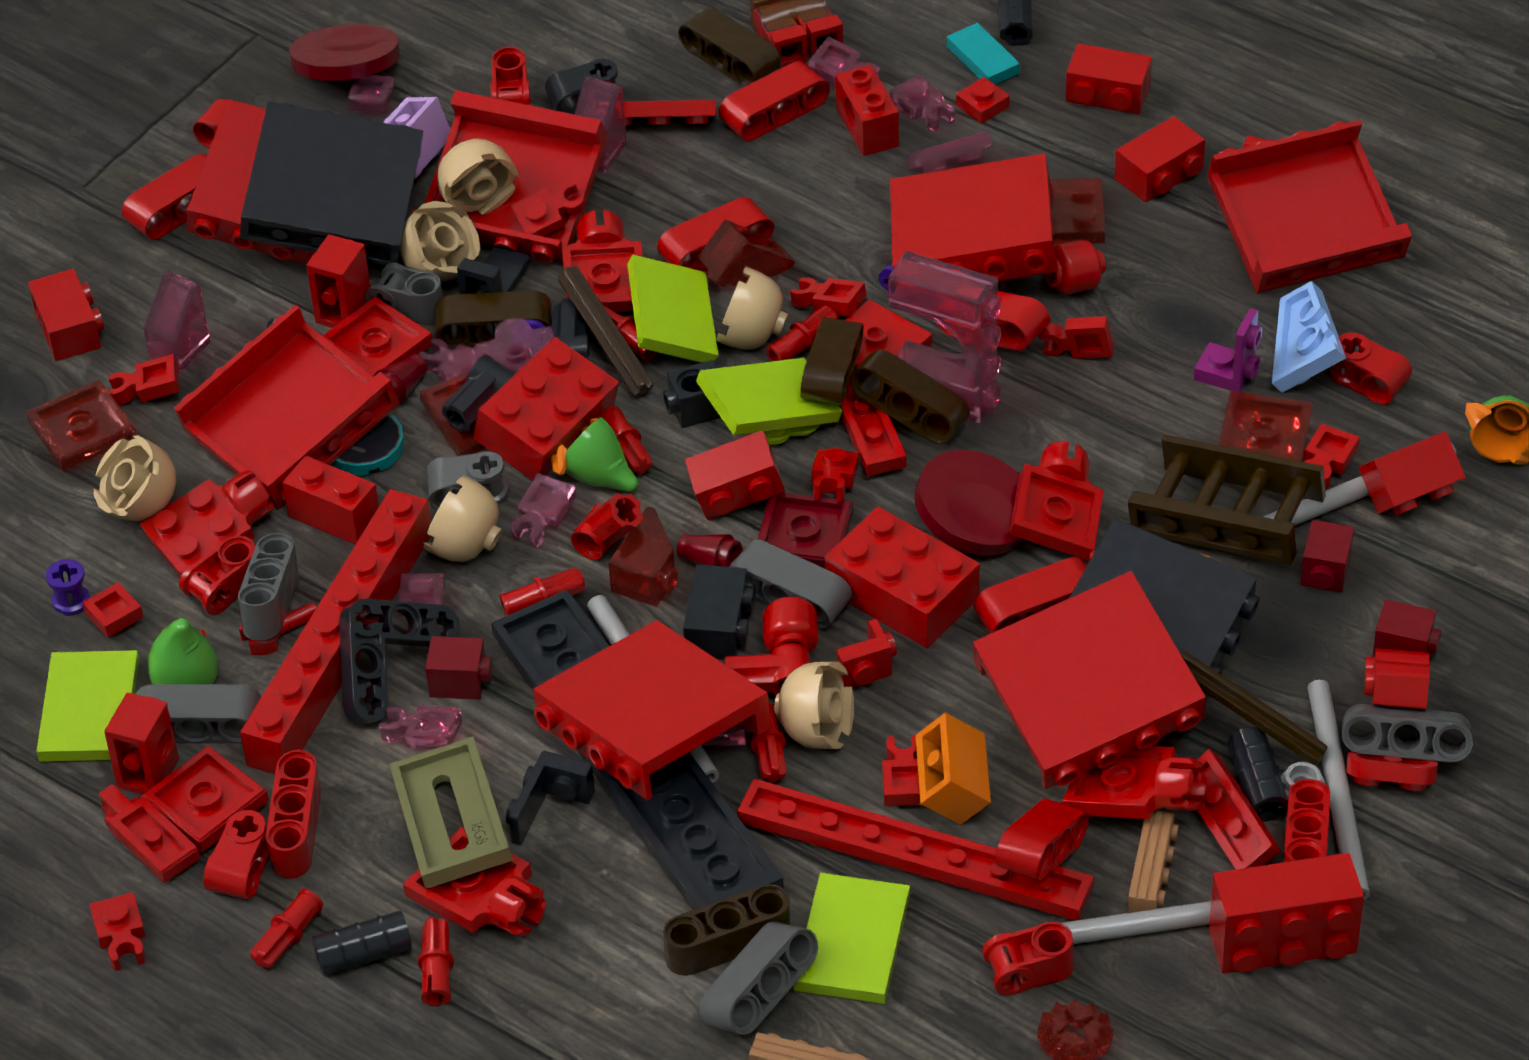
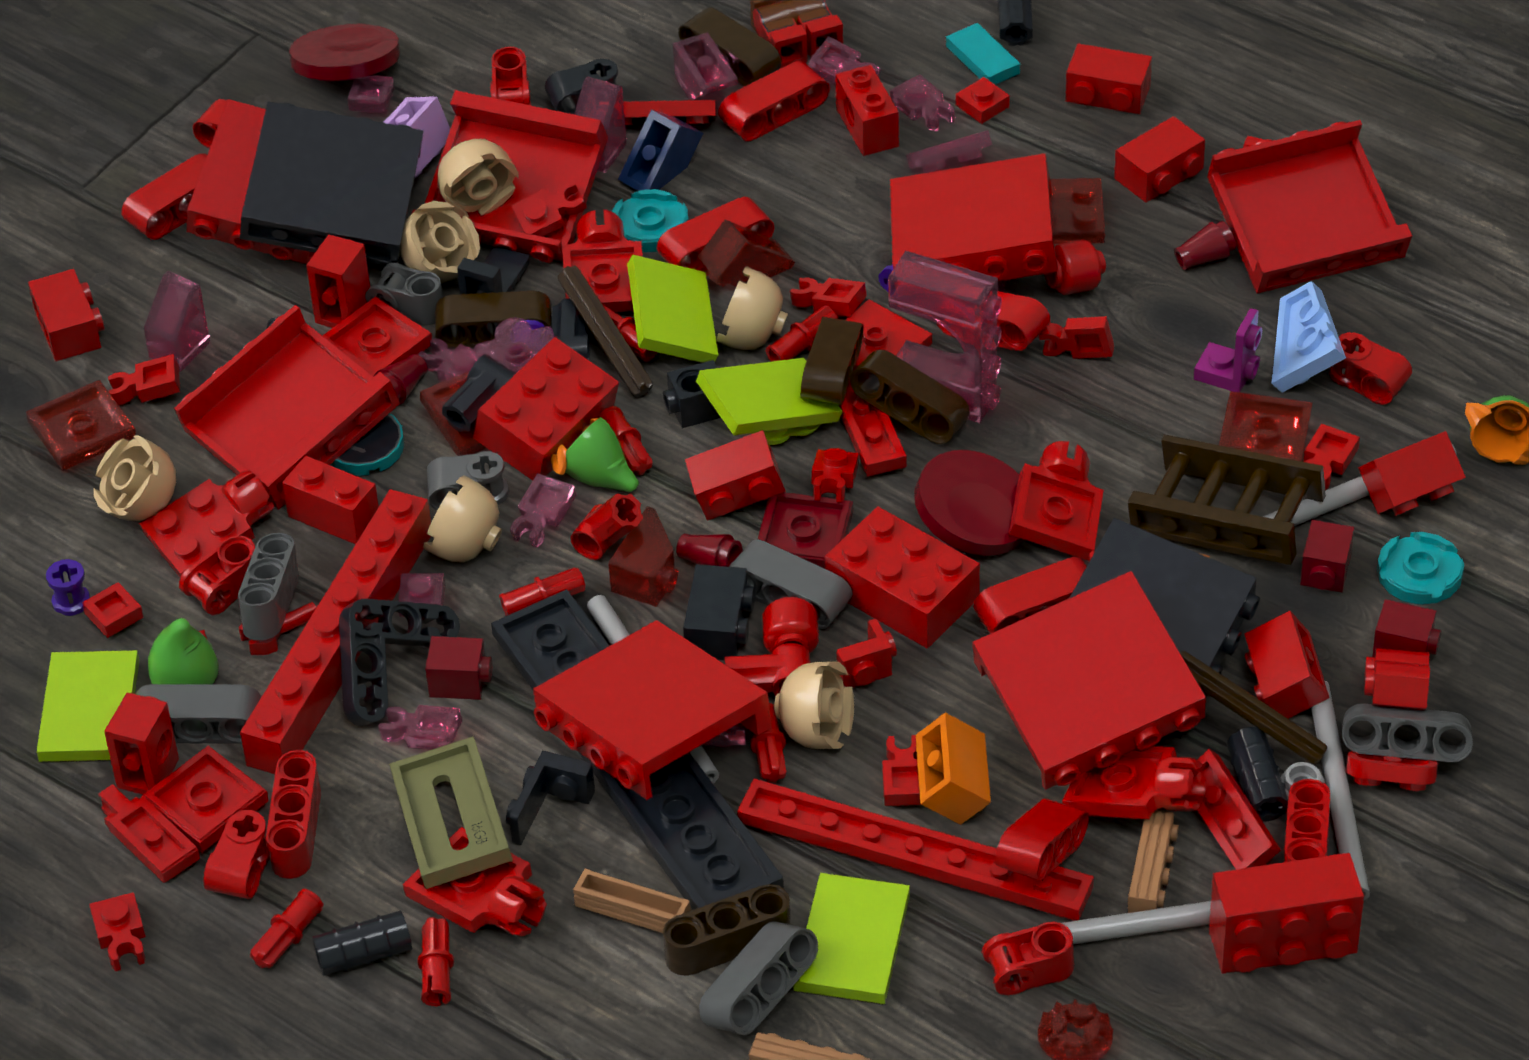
none -> medium nougat piece [573,868,691,933]
none -> teal tile [612,189,688,253]
none -> dark blue slope [618,109,704,191]
none -> clear pink slope [673,32,738,100]
none -> dark red cone [1174,221,1236,270]
none -> red brick [1245,611,1330,719]
none -> teal tile [1377,532,1464,605]

